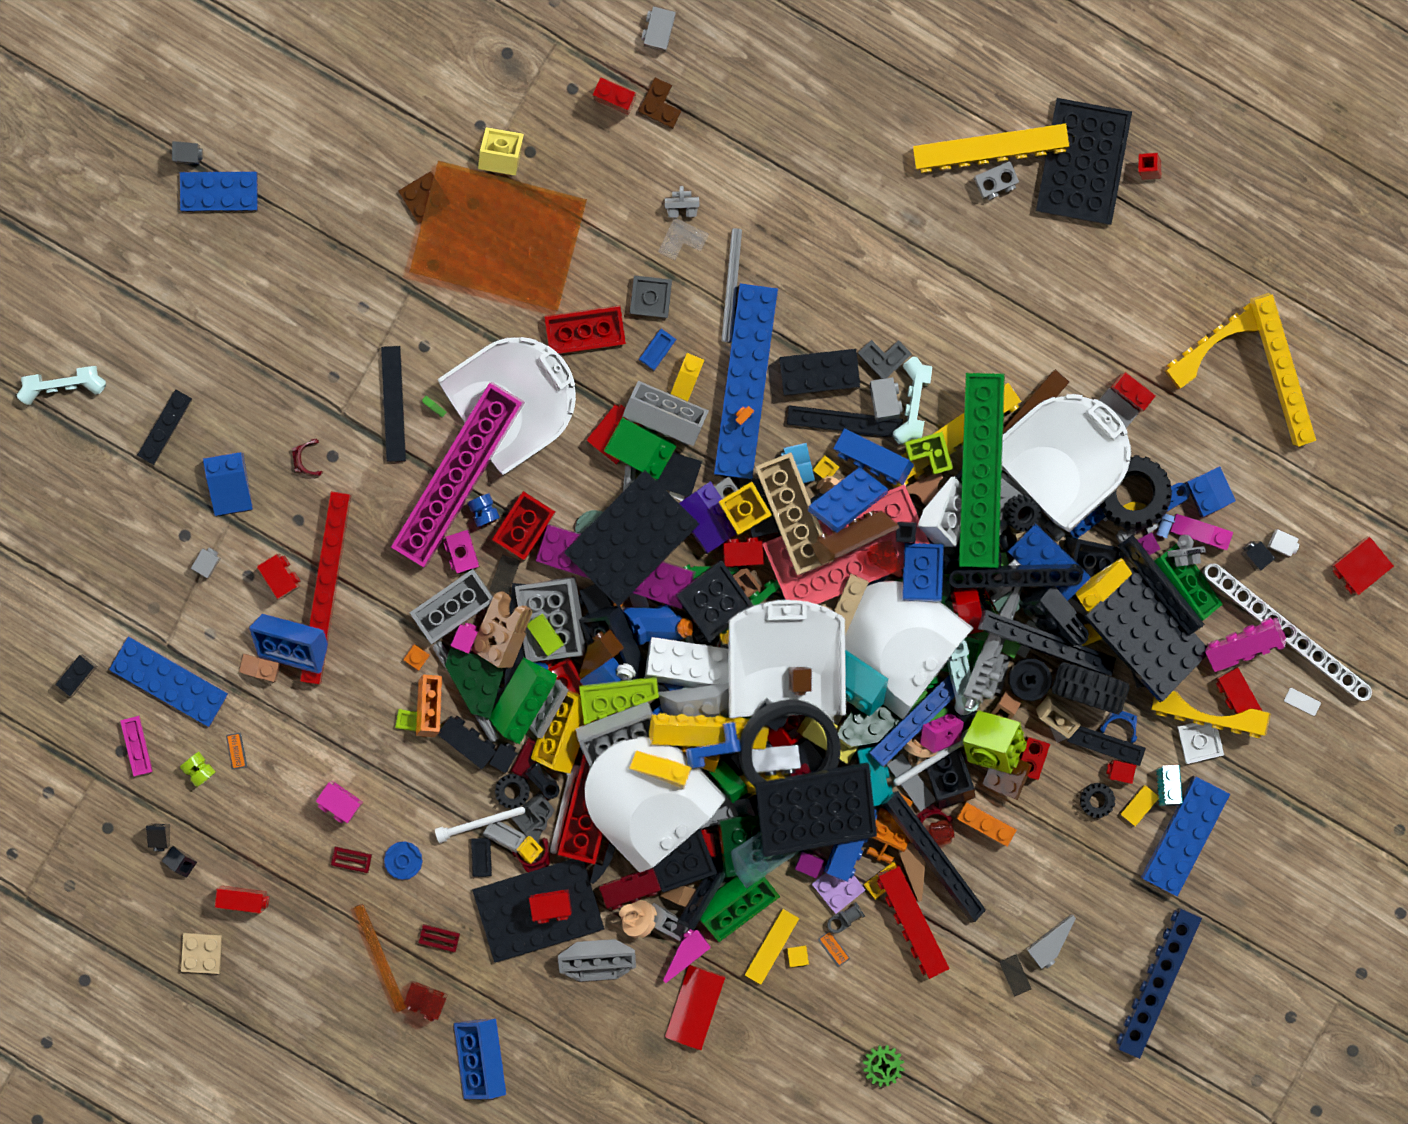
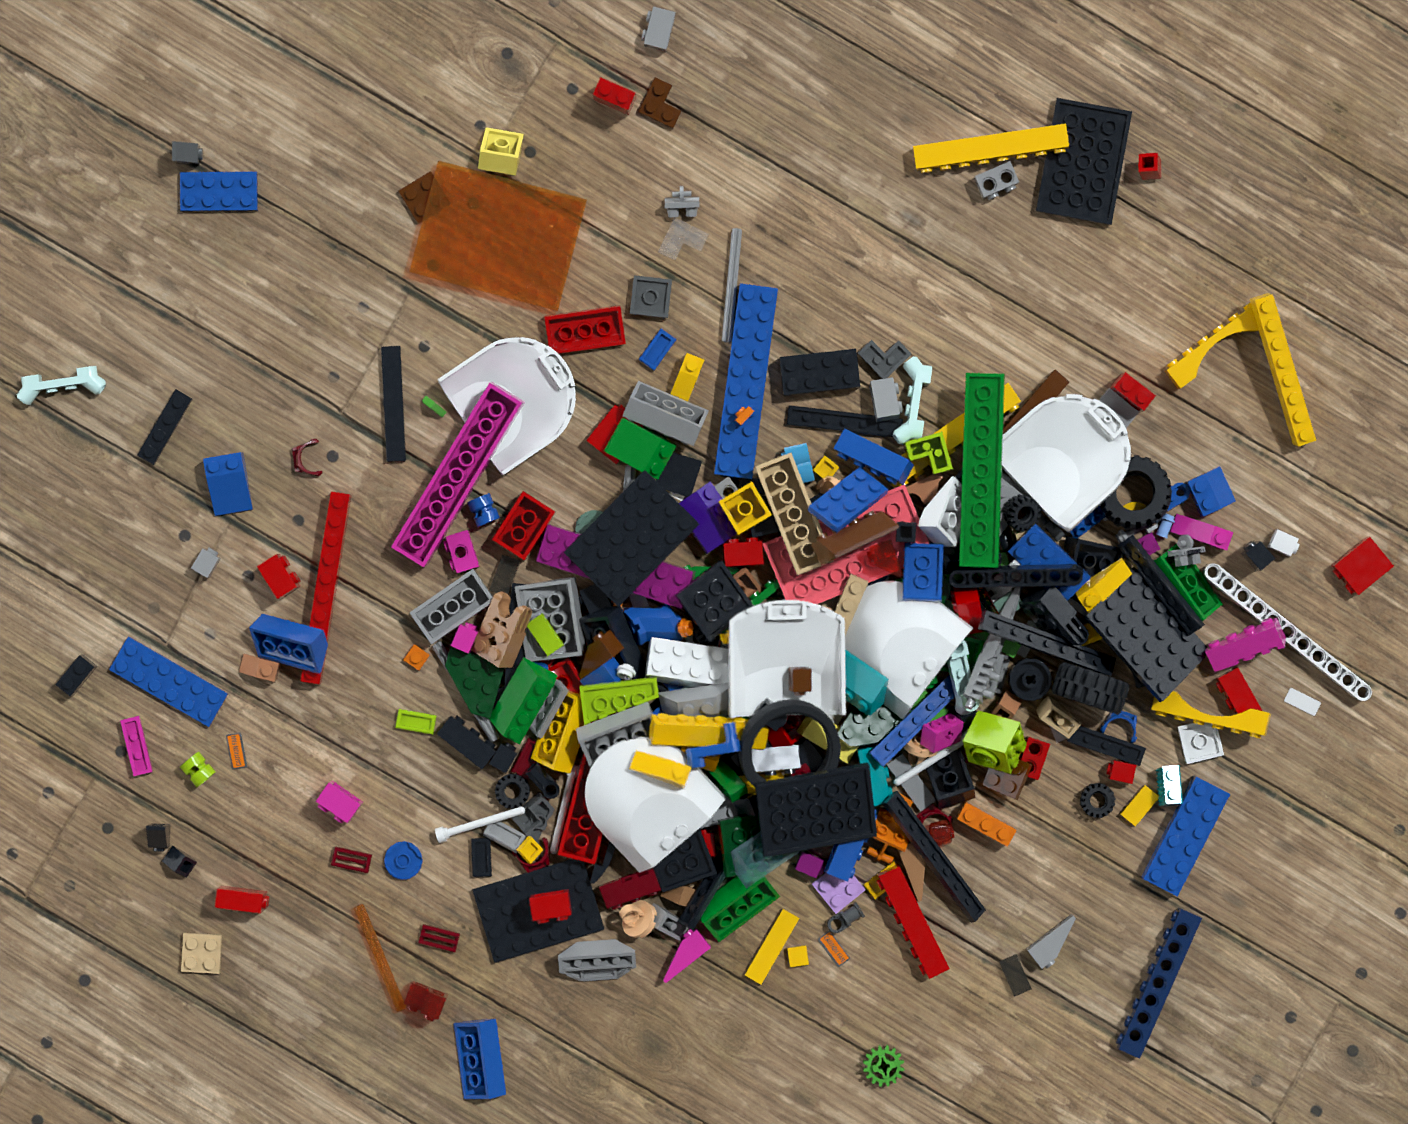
orange brick [416,674,442,738] -> none
red slope [665,965,725,1050] -> none

